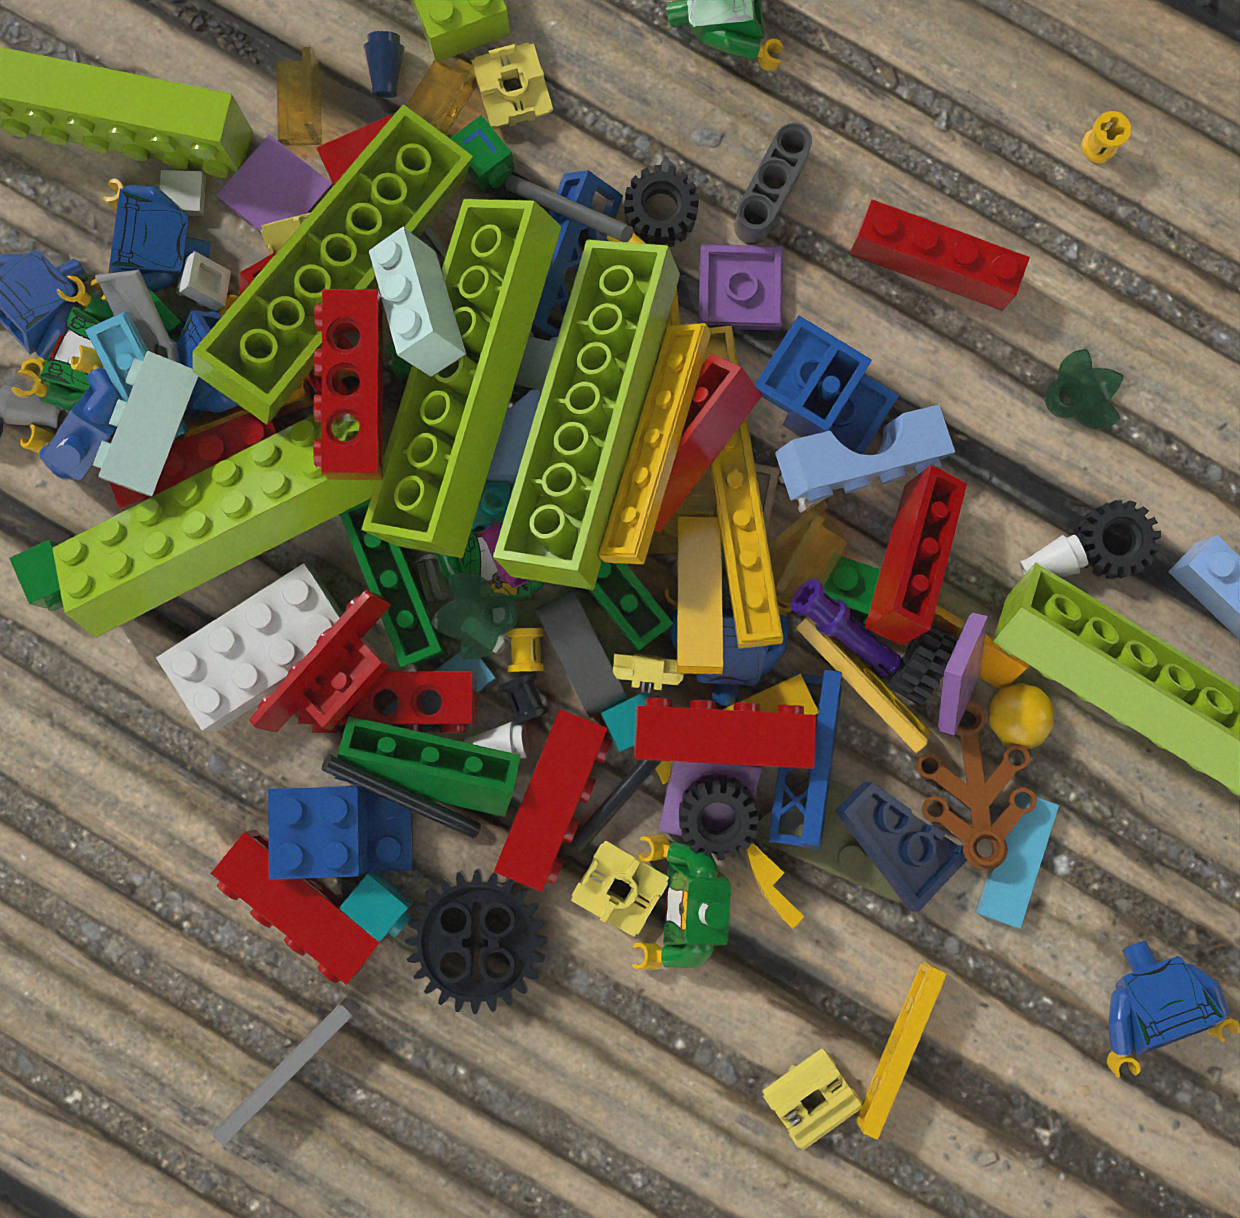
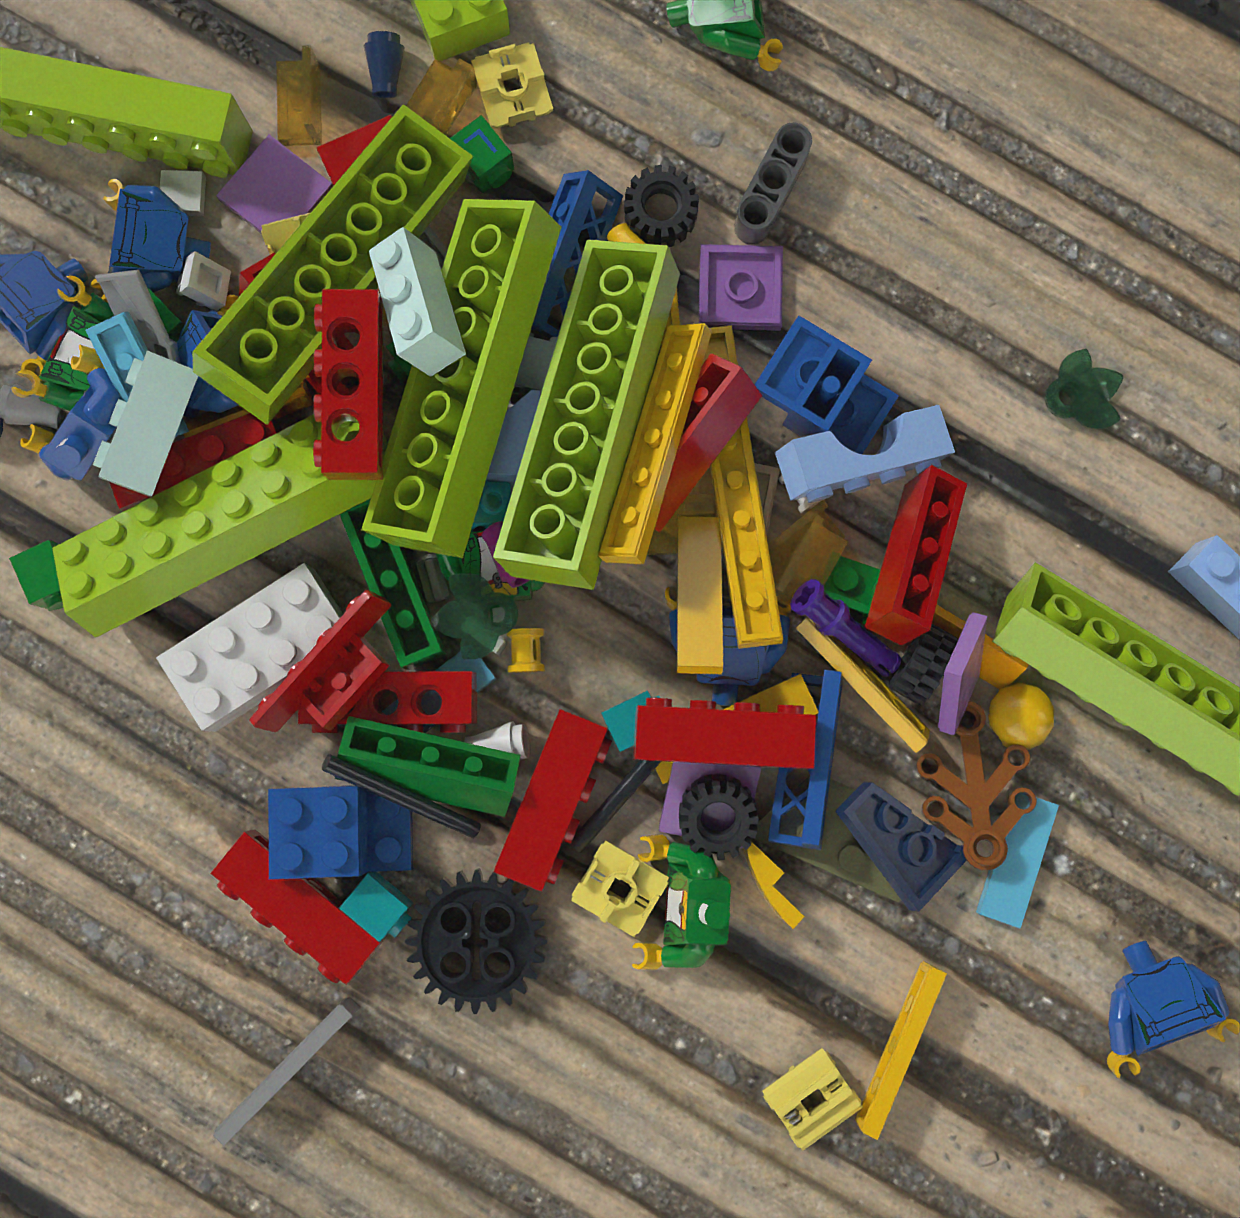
black bush [500,672,549,725] -> none
dark grey bar [505,175,633,242] -> none
dark grey beam [535,590,628,719] -> none
green brick [587,560,673,654] -> none
light yellow piece [613,653,683,693] -> none
red brick [849,199,1030,311] -> none
white cone [1019,535,1088,577] -> none
black tyre [1075,500,1161,579] -> none
yellow bush [1081,111,1131,164] -> none

